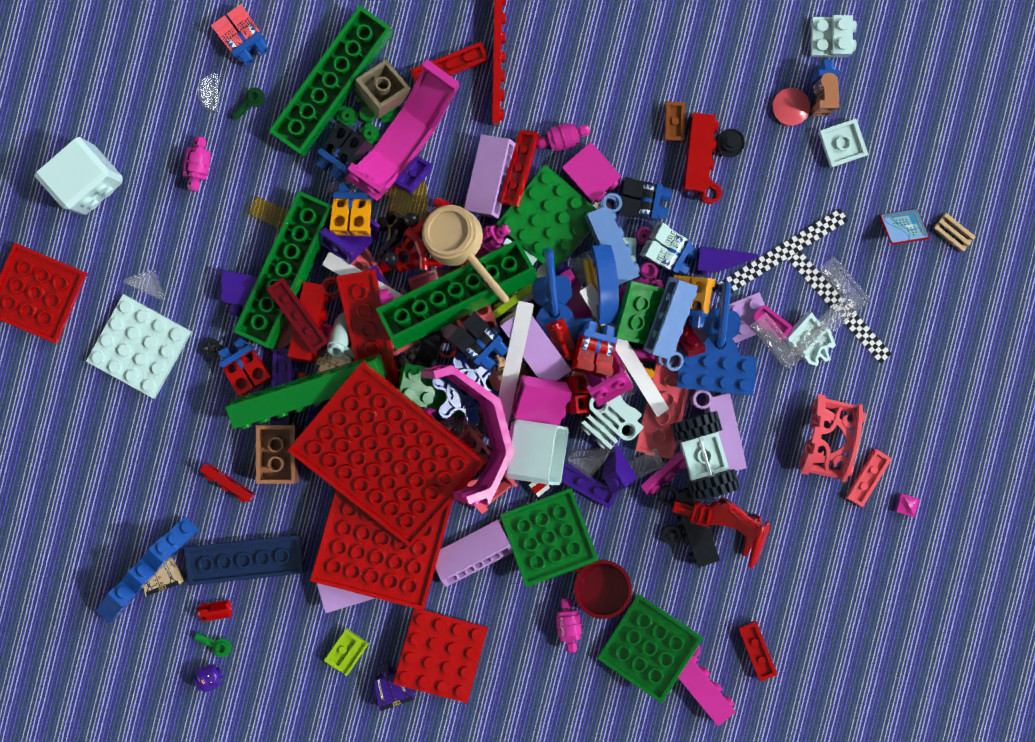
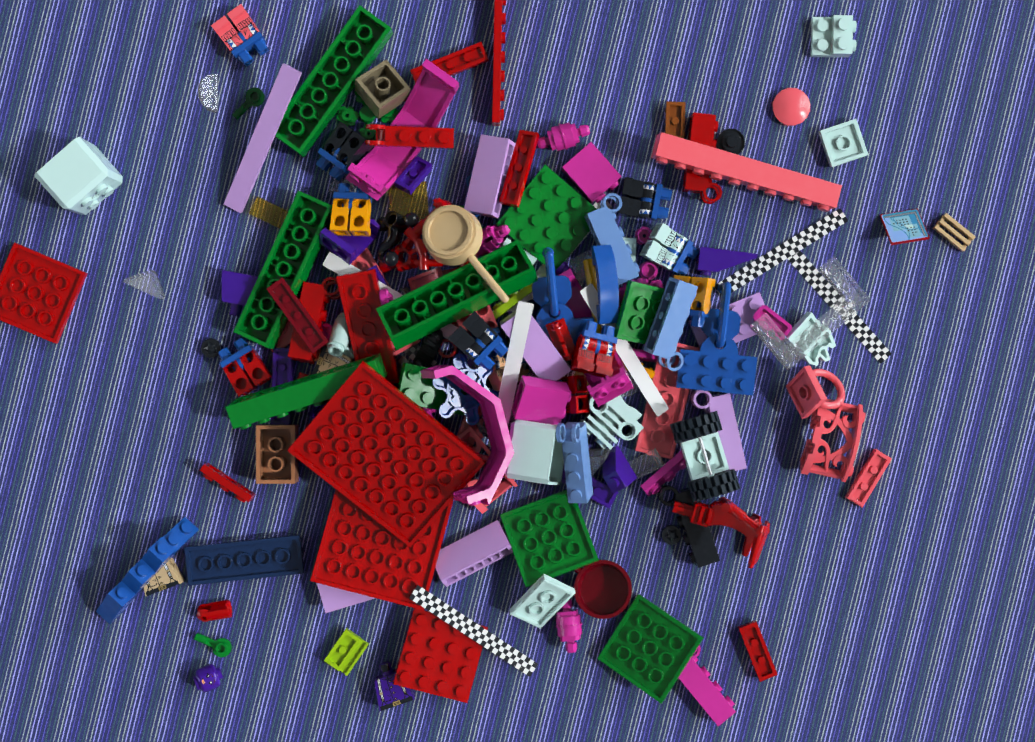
light aqua plate [86,294,192,399] -> none
dark pink piece [183,136,211,192] -> none
clear plate [439,413,464,436] -> none
tile [526,482,553,499] -> none
dark red plate [677,324,706,357] -> none
nougat hips [811,60,839,117] -> none
dark pink tile [895,493,920,517] -> none
none -> lavender tile [224,63,302,213]
none -> red hinge [365,124,454,149]
none -> sticker [410,585,538,677]
none -> light aqua tile [509,574,575,629]
none -> medium blue hinge [556,422,593,504]
none -> coral brick [651,132,842,212]
none -> coral tile [786,365,845,419]

